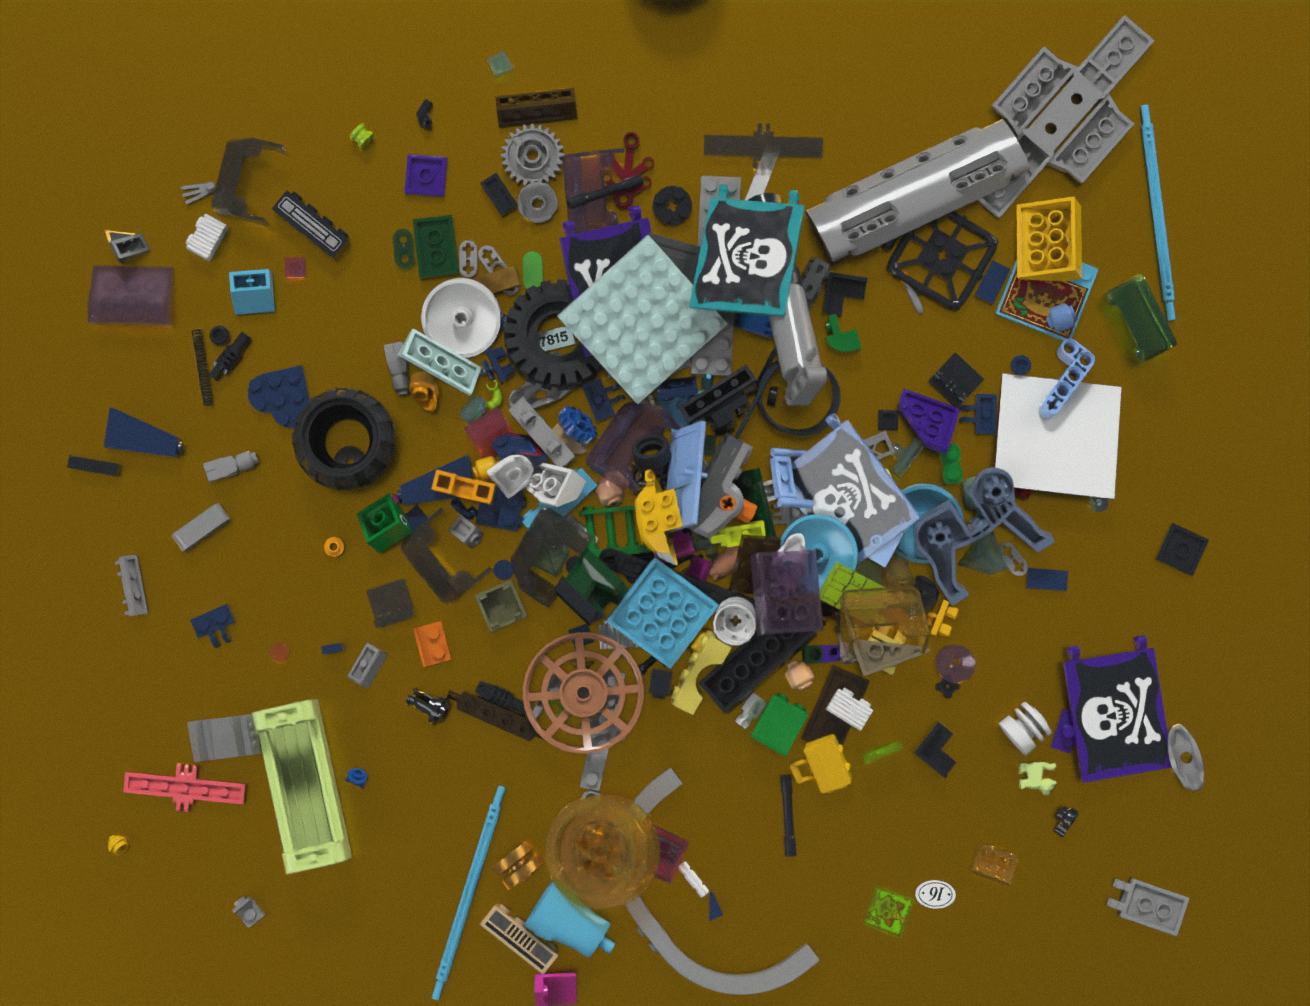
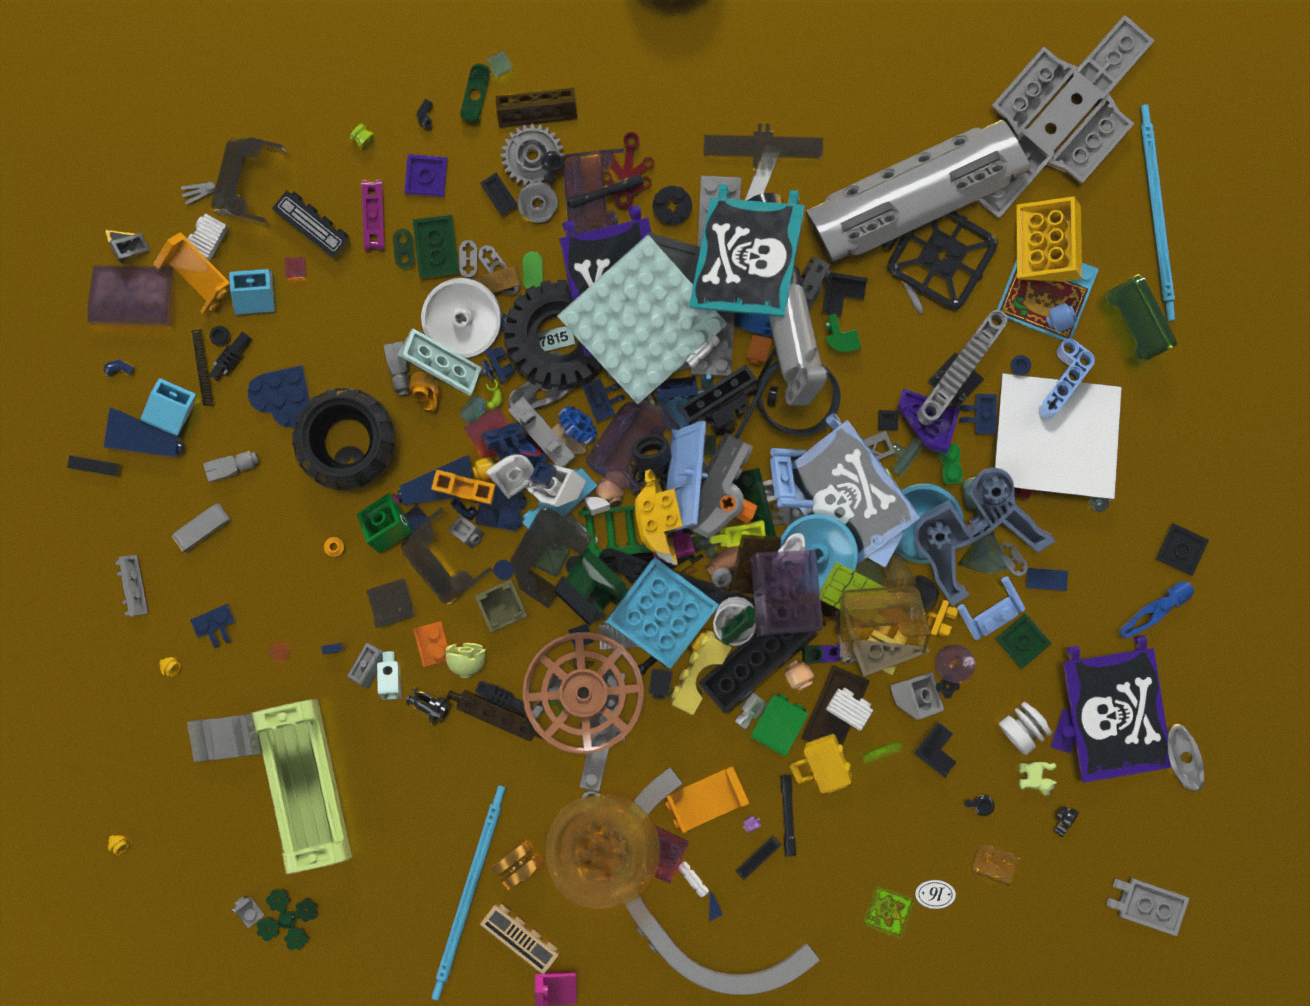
coral hinge [123,763,246,813] -> none
blue plate [345,768,367,789] -> none
medium azure torso [524,878,615,958] -> none
magenta tile [687,555,713,581] -> none
dark blue tile [975,260,1010,305] -> none
none -> dark blue arm [103,359,135,376]
none -> medium azure slope [140,378,196,436]
none -> light orange panel [153,232,230,314]
none -> yellow plate [159,657,180,677]
none -> dark green plant [257,890,317,950]
none -> magenta plate [362,180,385,251]
none -> light aqua torso [377,652,402,700]
none -> yellowish green cylinder [446,643,486,678]
none -> dark green piece [460,64,490,122]
none -> dark blue hinge [481,422,526,453]
none -> dark blue tile [529,462,556,486]
none -> black piece [541,151,564,182]
none -> white tile [584,497,610,515]
none -> light orange panel [665,766,749,833]
none -> white axle [687,335,720,367]
none -> light grey tile [711,568,732,588]
none -> dark green plate [721,605,755,645]
none -> black piece [736,835,782,880]
none -> medium lavender plate [742,816,761,833]
none -> orange brick [746,334,772,366]
none -> light grey slope [890,672,944,720]
none -> light grey gear [917,310,1007,425]
none -> light blue plate [957,577,1025,640]
none -> black piece [963,794,995,816]
none -> dark green tile [995,613,1052,669]
none -> blue arm [1118,582,1194,639]

